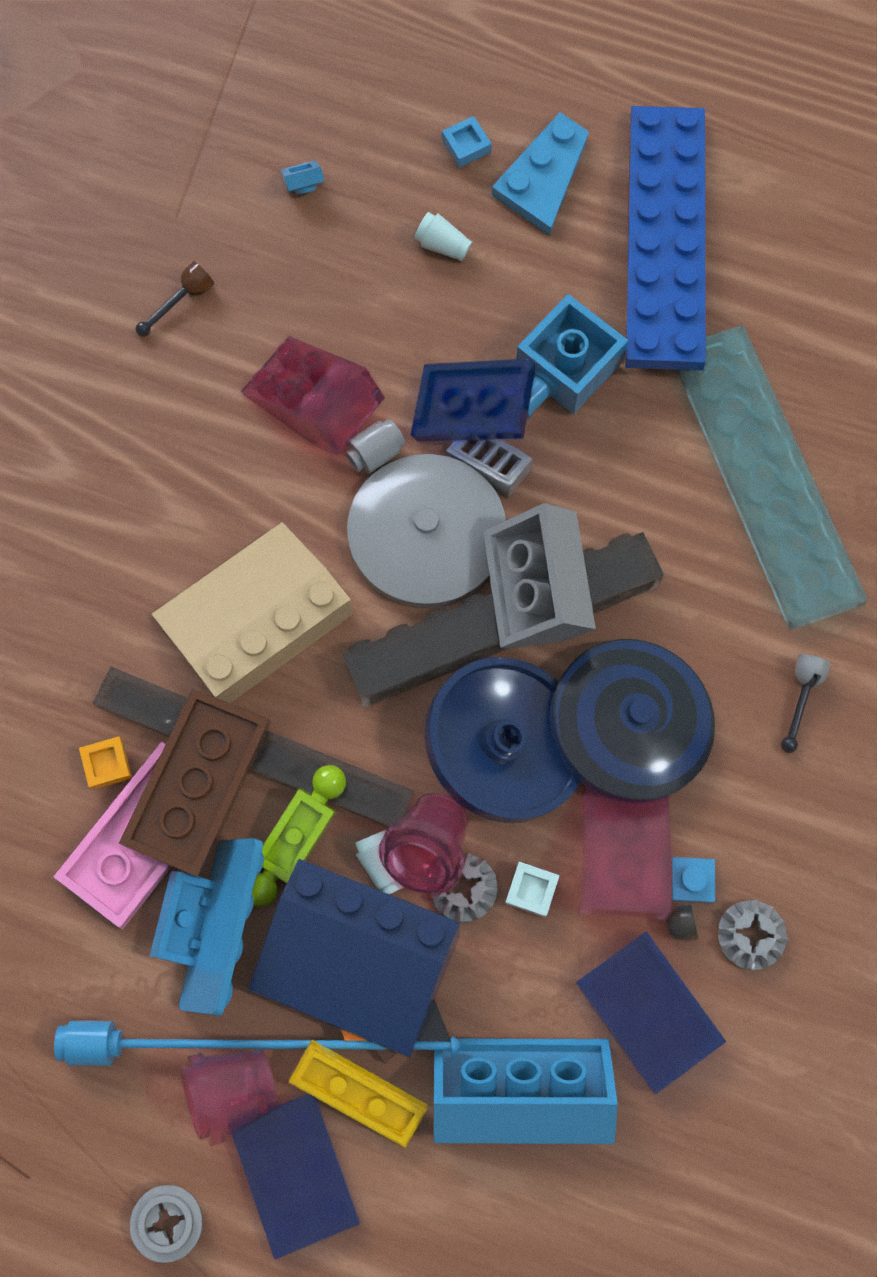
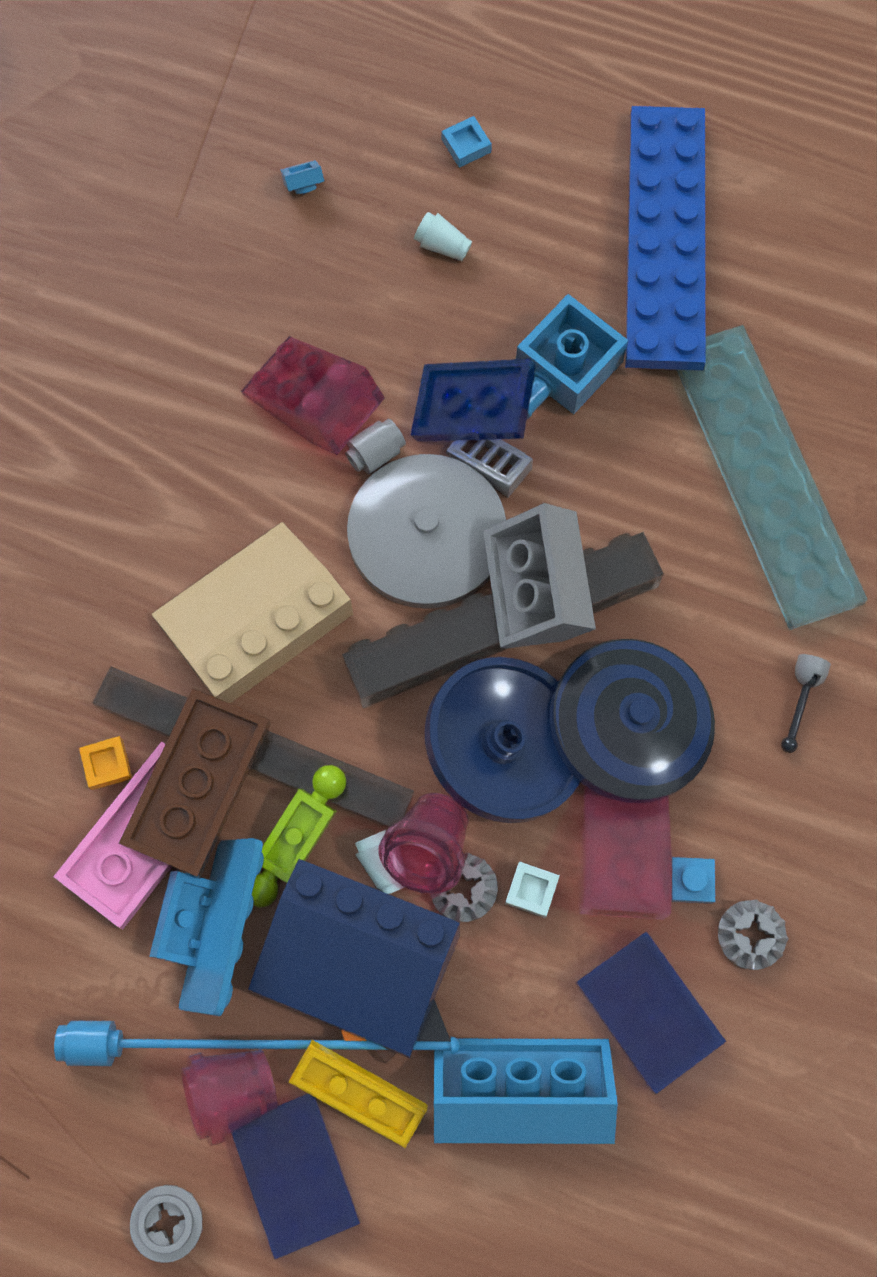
hinge [135,261,214,337] -> none
dark azure wing [492,112,589,235] -> none
clear smoke hinge [666,905,698,941] -> none

